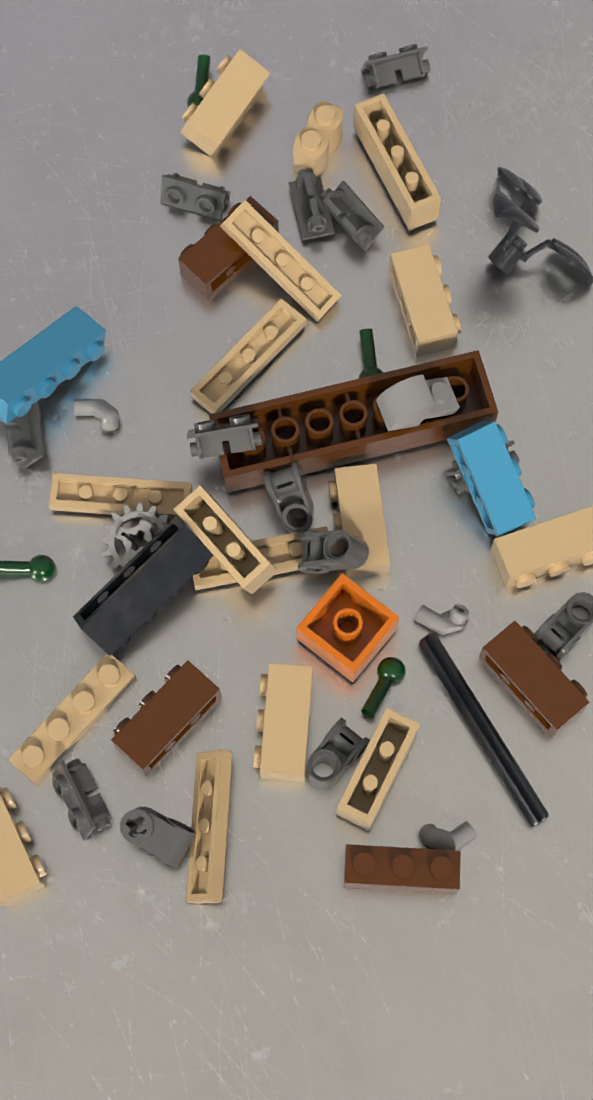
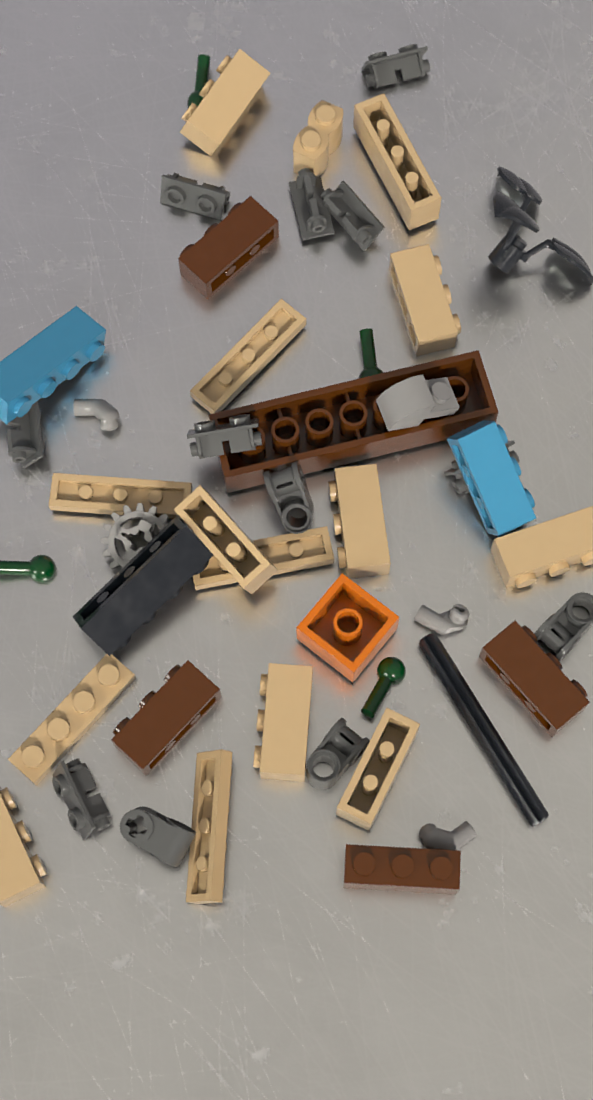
tan plate [220,200,342,321] -> none
dark grey piece [298,530,369,574] -> none

